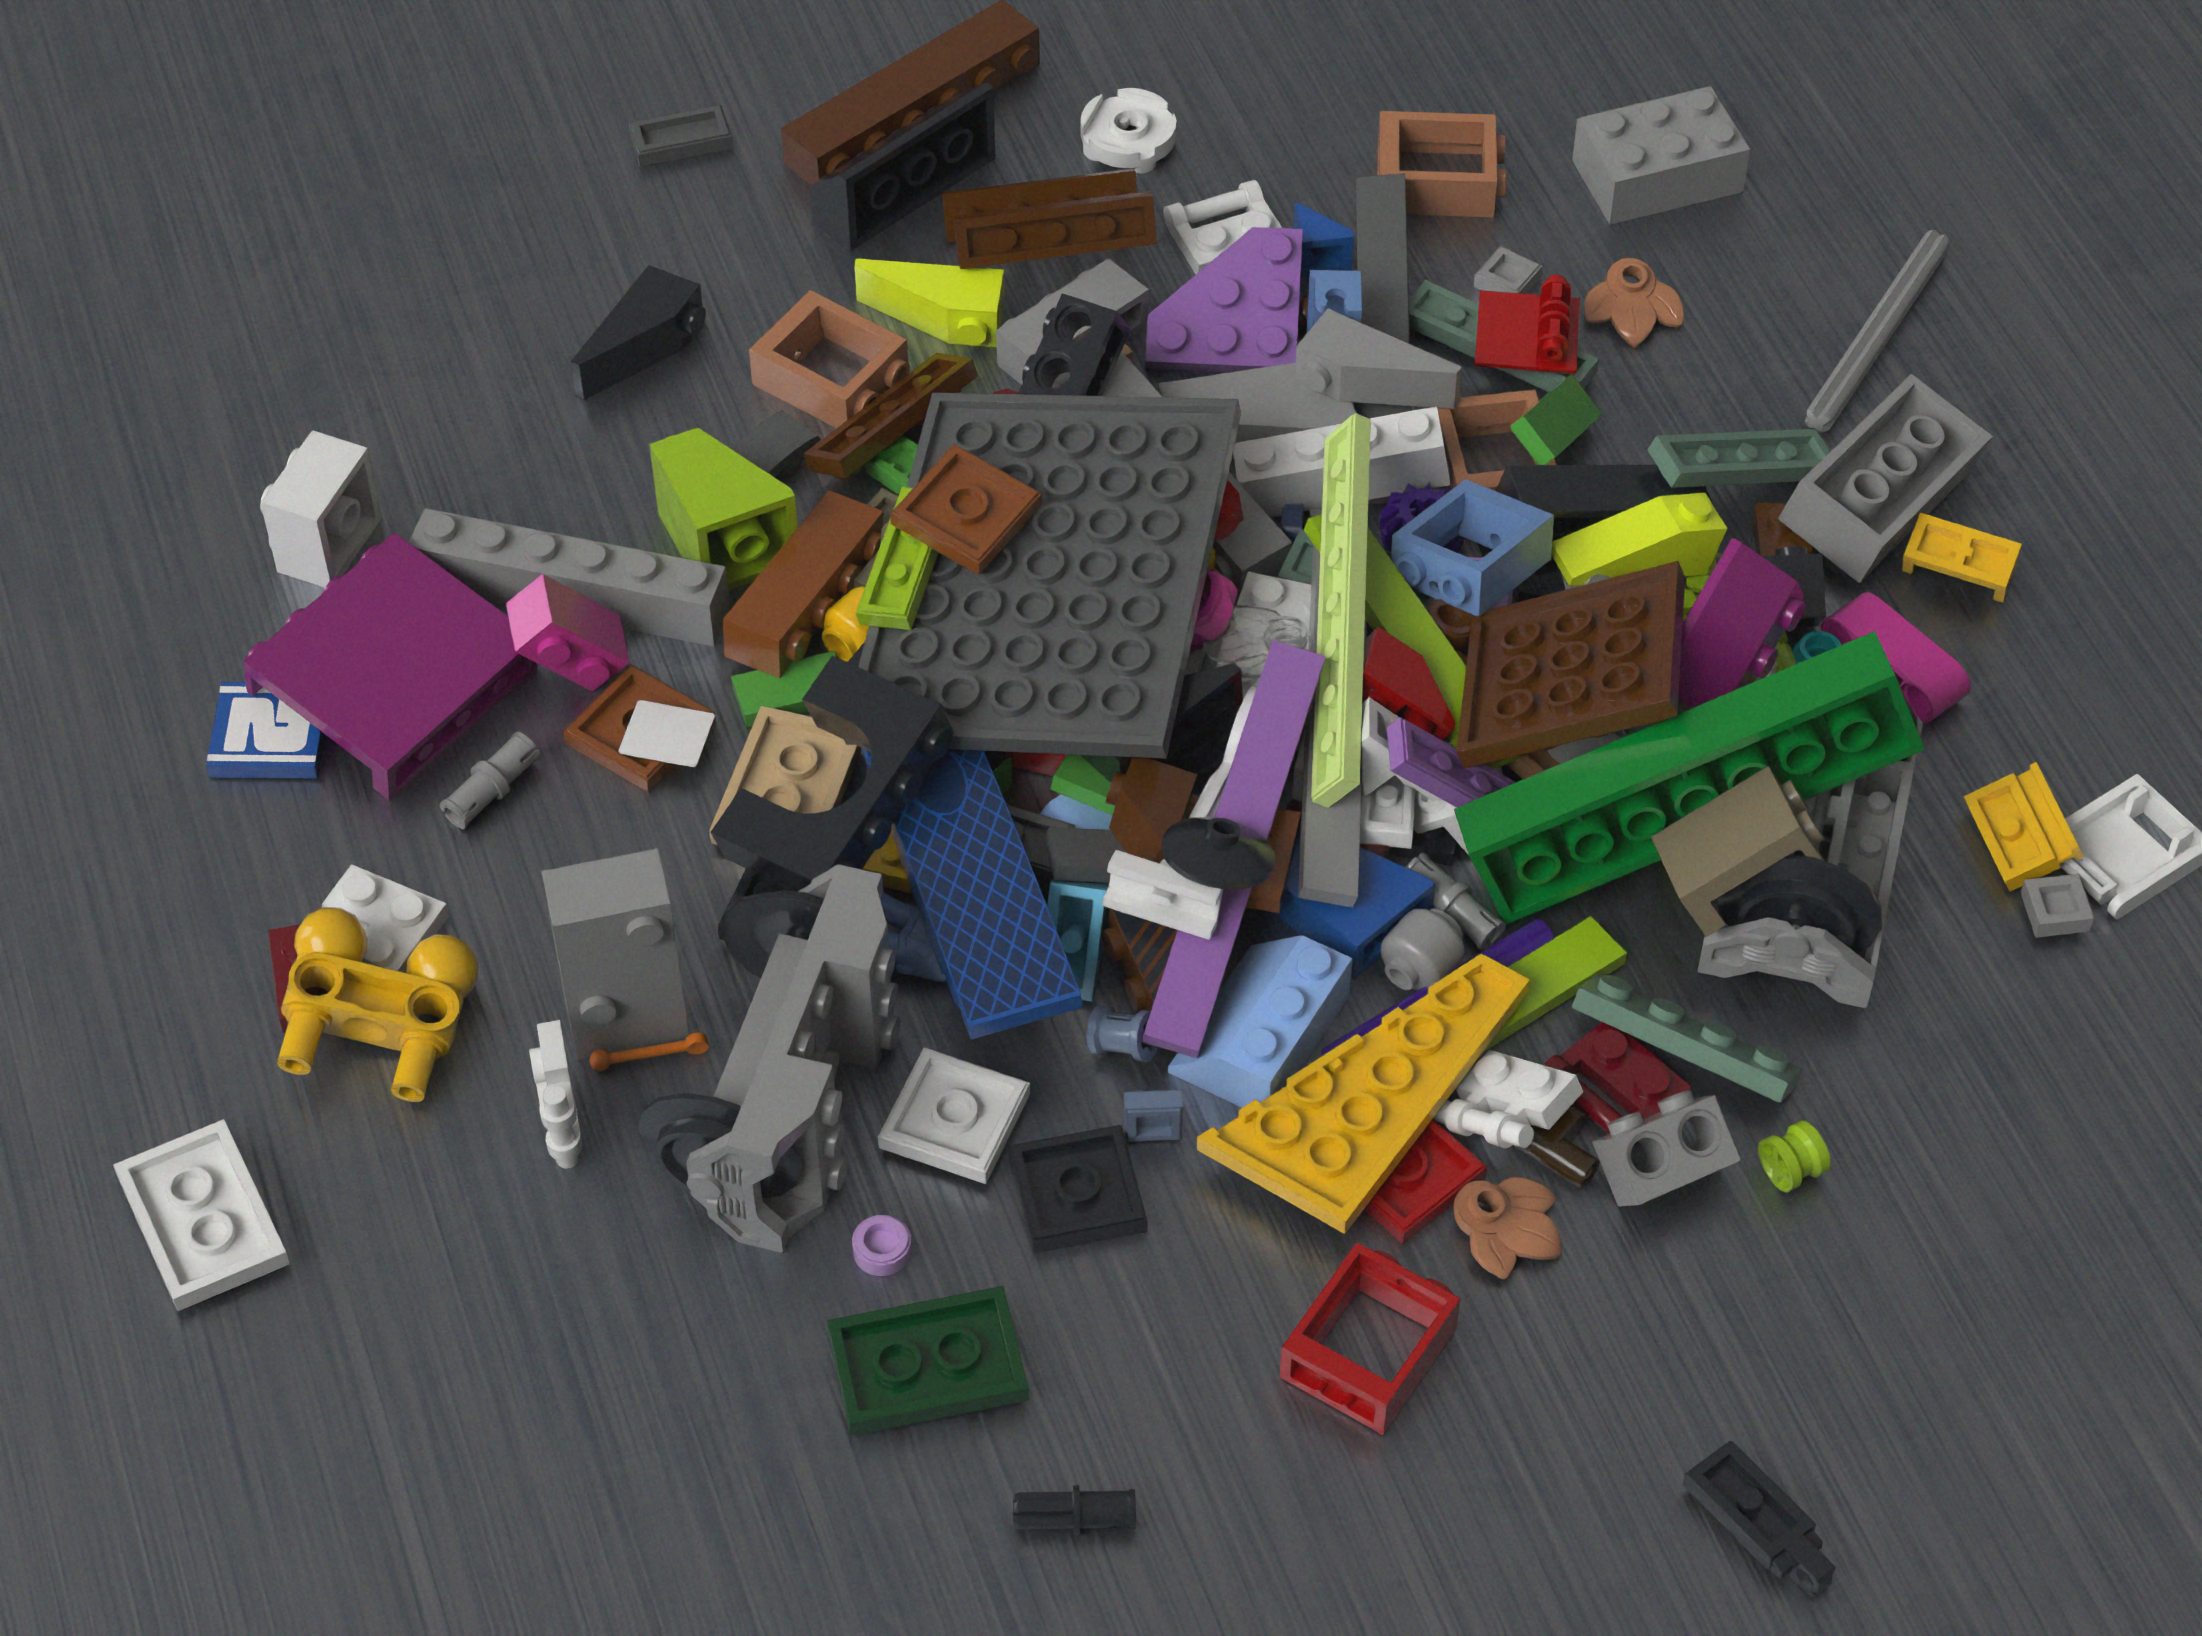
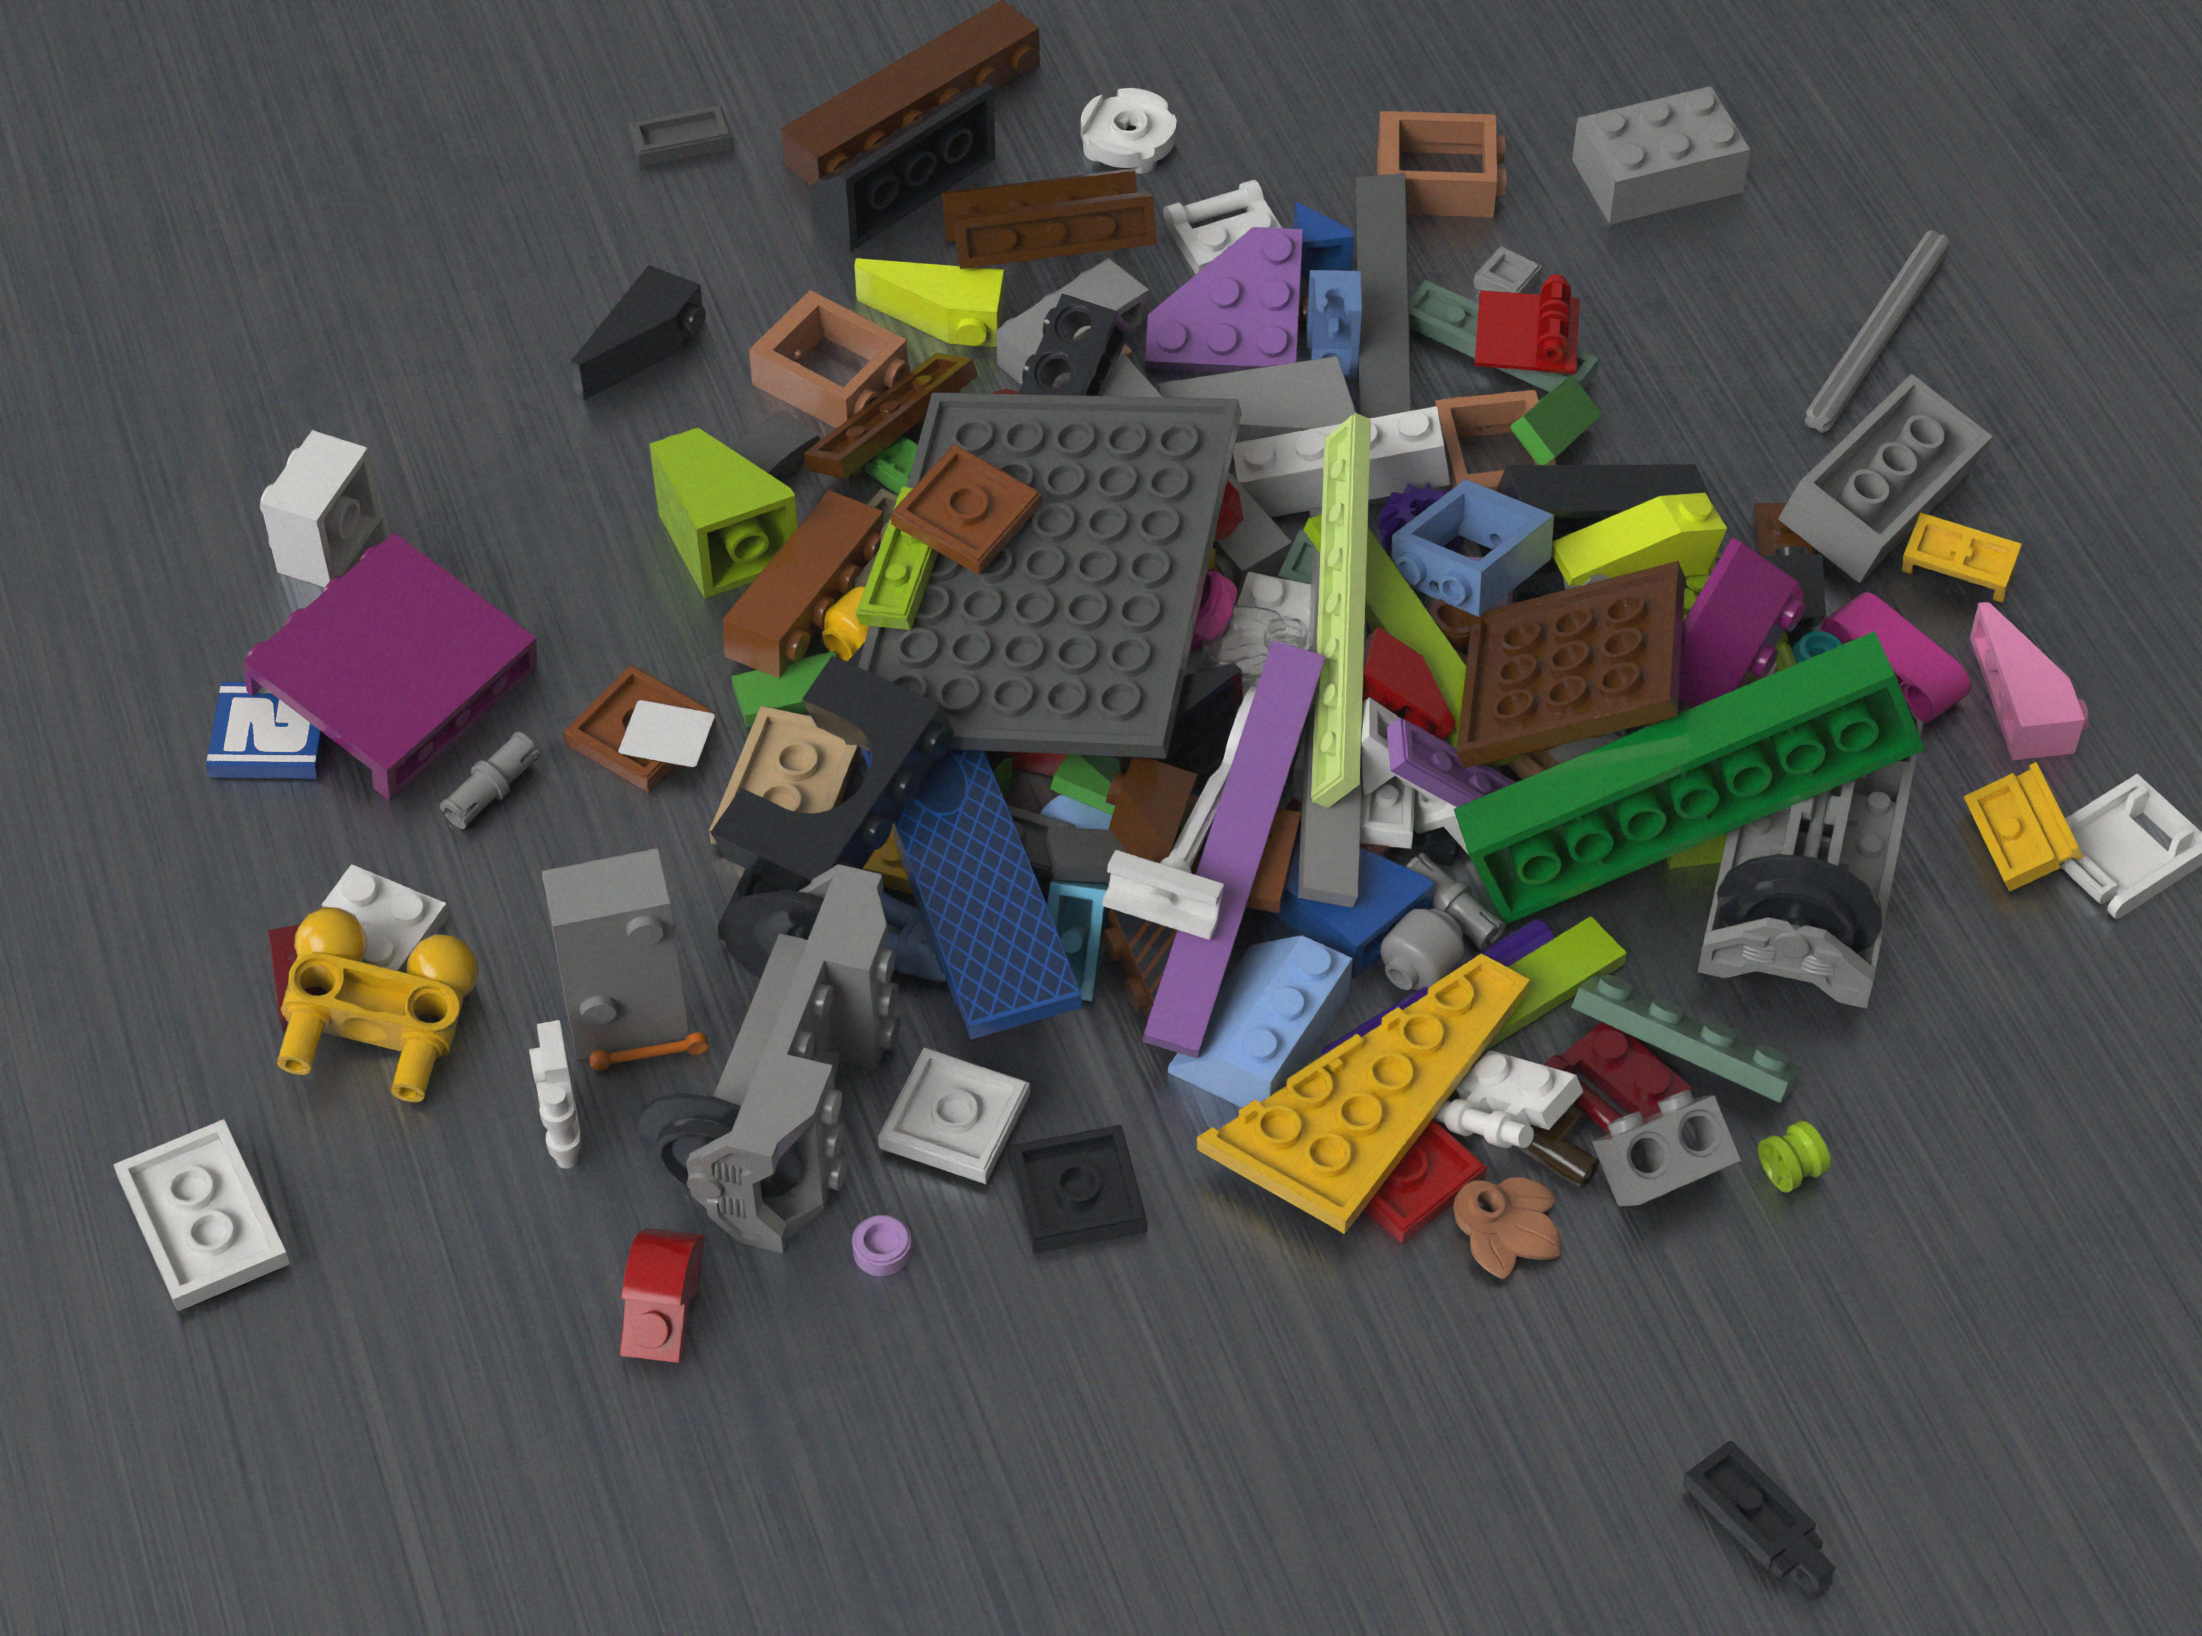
light grey brick [408,508,730,646] -> none
dark pink brick [506,574,630,692] -> none
dark green plate [827,1286,1029,1436] -> none
black axle [1013,1485,1136,1535] -> none
sand blue bush [1086,1005,1158,1062] -> none
sand blue tile [1123,1090,1183,1142] -> none
black dish [1161,817,1275,889] -> none
red window [1280,1242,1461,1435] -> none
dark blue tile [1281,503,1306,547] -> none
light grey slope [1295,309,1462,409] -> none
nougat plate [1584,258,1684,348] -> none
sand green plate [1647,429,1831,488] -> none
dark tan panel [1651,766,1824,937] -> none
light grey plate [2021,874,2094,938] -> none
none -> red brick [619,1228,705,1363]
none -> bright pink slope [1970,602,2088,761]

